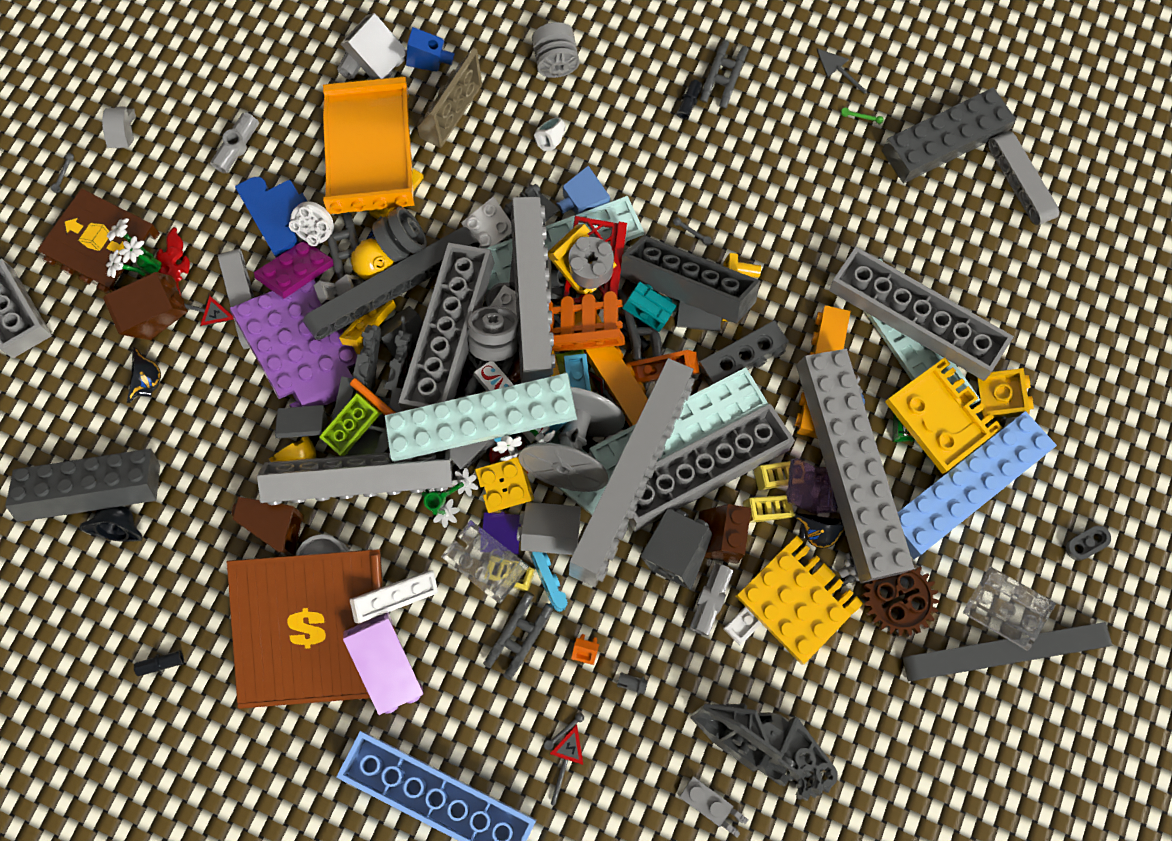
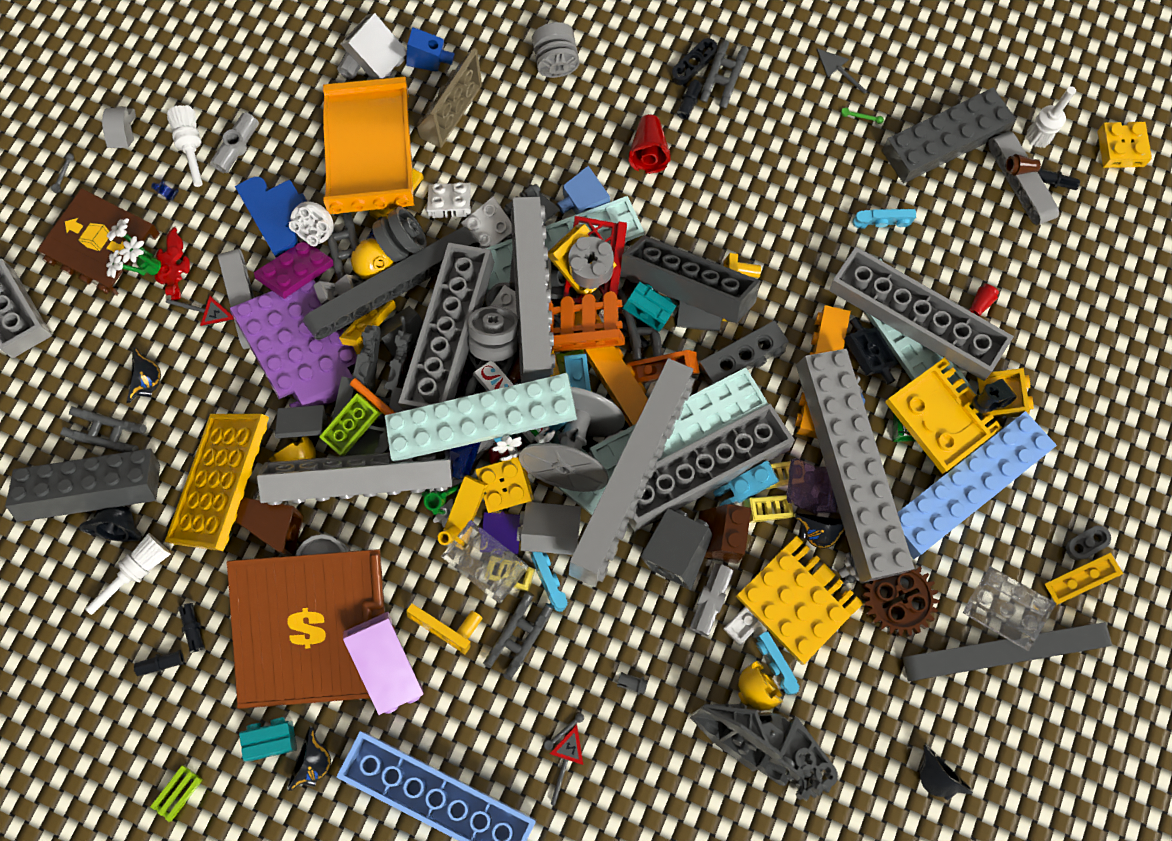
reddish brown slope [103,272,188,340] -> none
white tile [350,570,438,623] -> none
white rock [534,117,566,151] -> none
orange tile [571,634,599,665] -> none
dark grey piece [588,371,625,417] -> none
dark grey hinge [673,217,712,246] -> none
light grey hinge [679,777,749,837] -> none
none -> dark grey piece [60,406,147,453]
none -> white piece [85,533,171,615]
none -> lime tile [150,765,203,822]
none -> clear blue piece [151,180,179,201]
none -> yellow plate [165,414,269,551]
none -> white piece [167,105,203,187]
none -> black pin [178,603,205,653]
none -> teal brick [239,717,297,762]
none -> black hat [287,726,331,791]
none -> yellow piece [406,603,482,654]
none -> white hinge [427,182,471,218]
none -> yellow piece [438,475,488,548]
none -> clear blue slope [448,442,481,479]
none -> red cone [629,114,671,174]
none -> black beam [672,38,717,86]
none -> medium azure hinge [713,461,779,506]
none -> yellow cylinder [738,661,783,711]
none -> medium azure hinge [756,631,800,695]
none -> black plate [844,317,899,385]
none -> medium azure hinge [852,209,916,229]
none -> black hat [919,743,973,801]
none -> red cone [969,284,999,317]
none -> black piece [972,379,1017,414]
none -> reddish brown cone [1005,154,1041,176]
none -> white piece [1025,87,1076,148]
none -> black axle [1038,168,1080,190]
none -> yellow piece [1045,552,1124,605]
none -> yellow piece [1097,122,1152,168]

